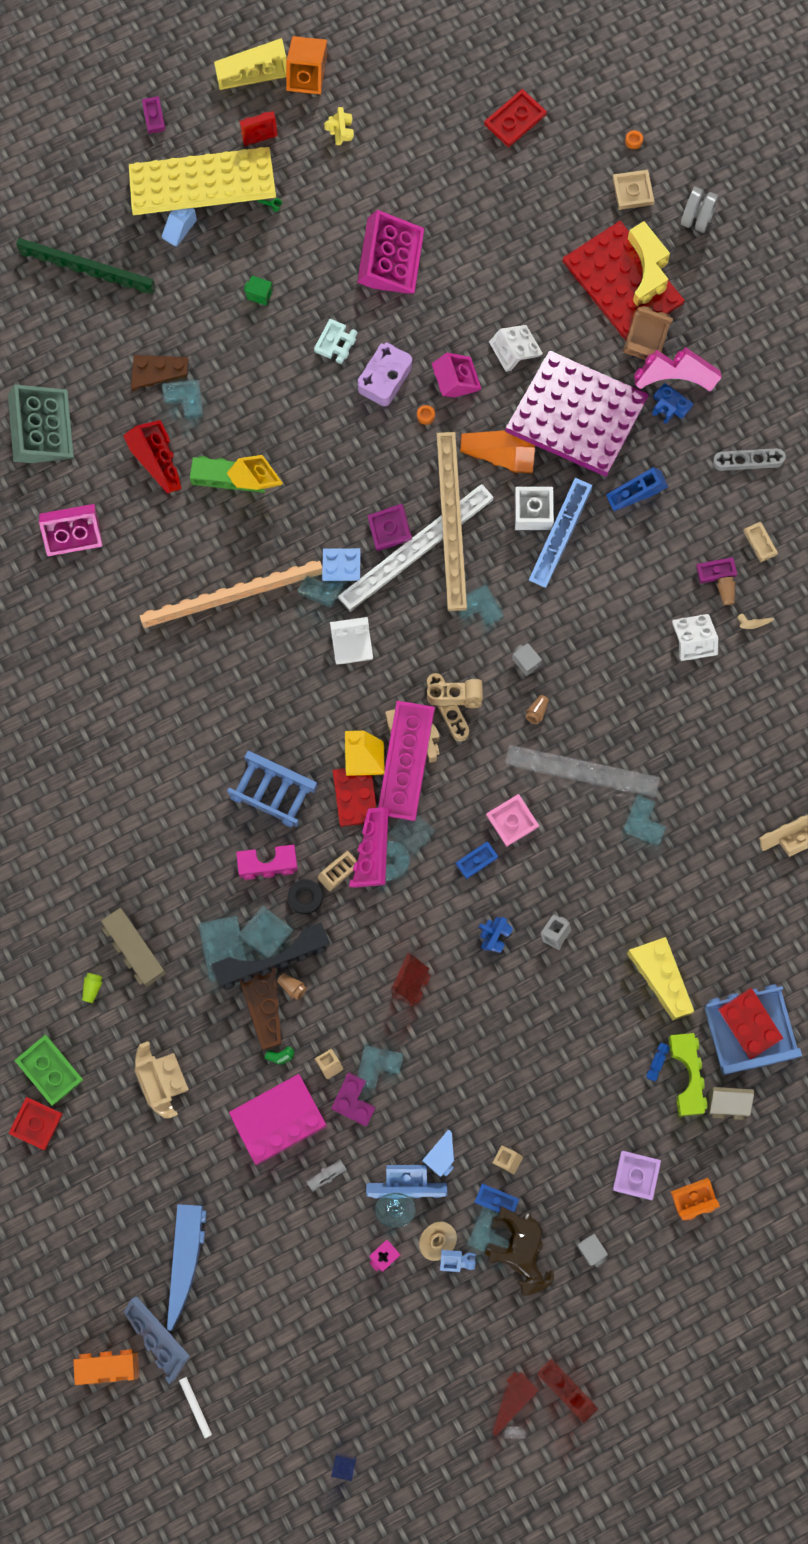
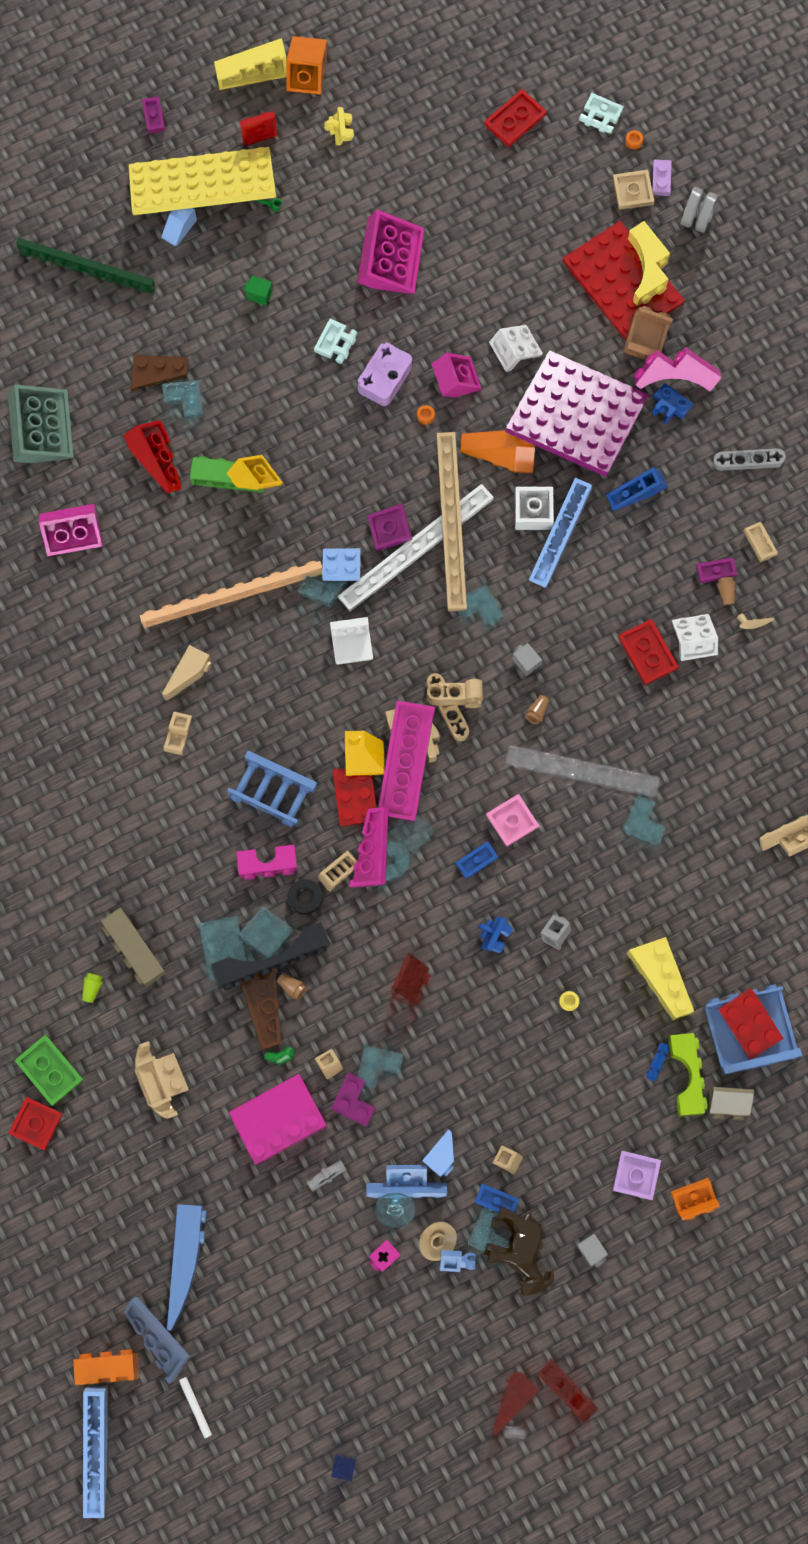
none -> light blue slope [83,1385,108,1518]
none -> tan slope [162,645,212,701]
none -> tan slope [164,712,192,755]
none -> light yellow plate [559,991,579,1011]
none -> light aqua plate [579,93,624,134]
none -> red plate [618,619,679,685]
none -> lavender plate [652,160,672,196]

